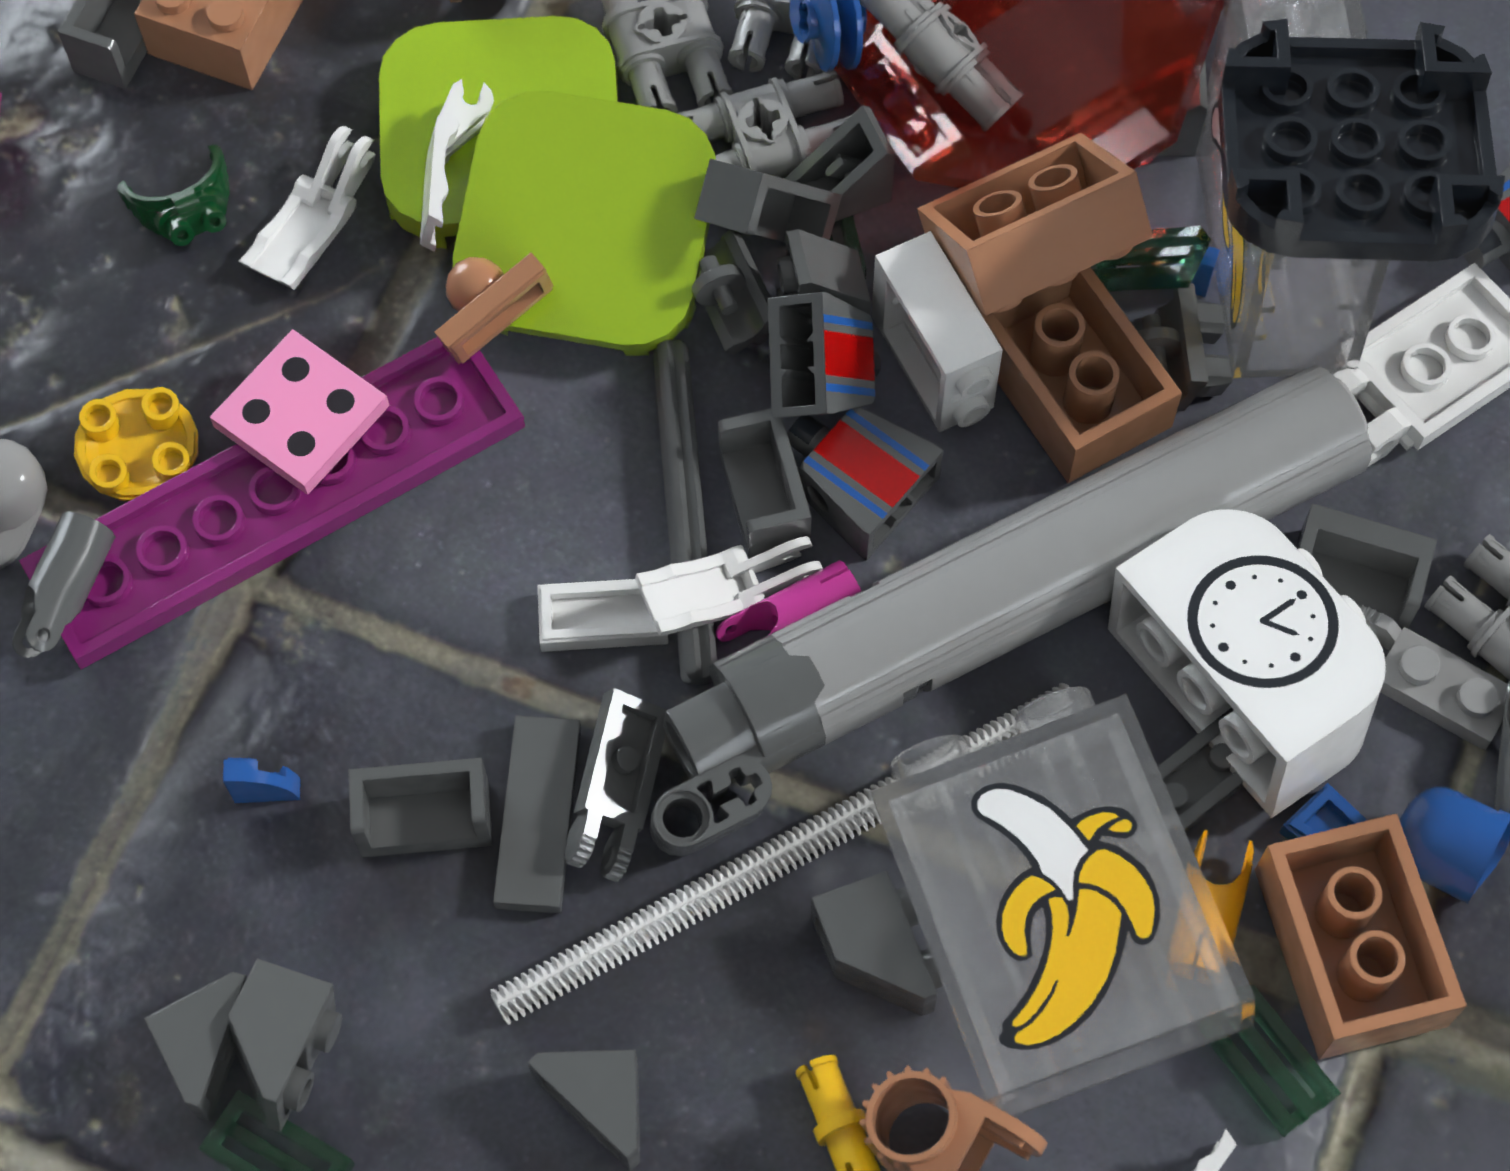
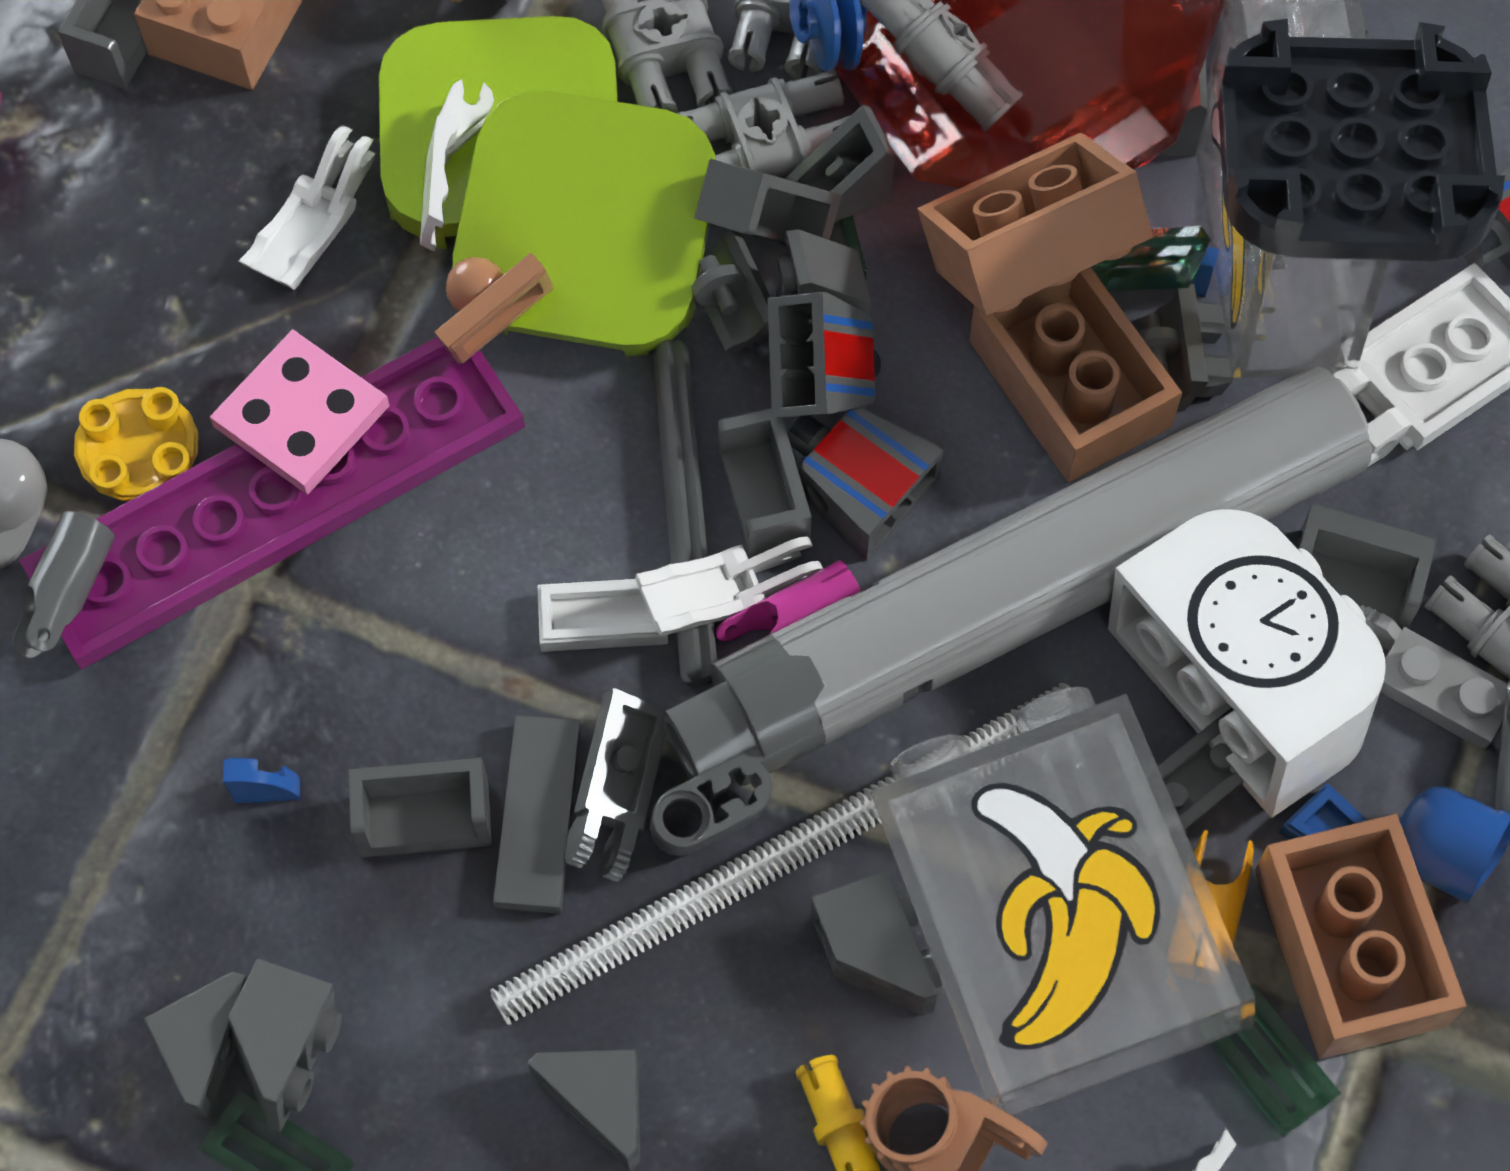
dark green helmet [117,144,230,246] -> none
white window [871,231,1003,432] -> none

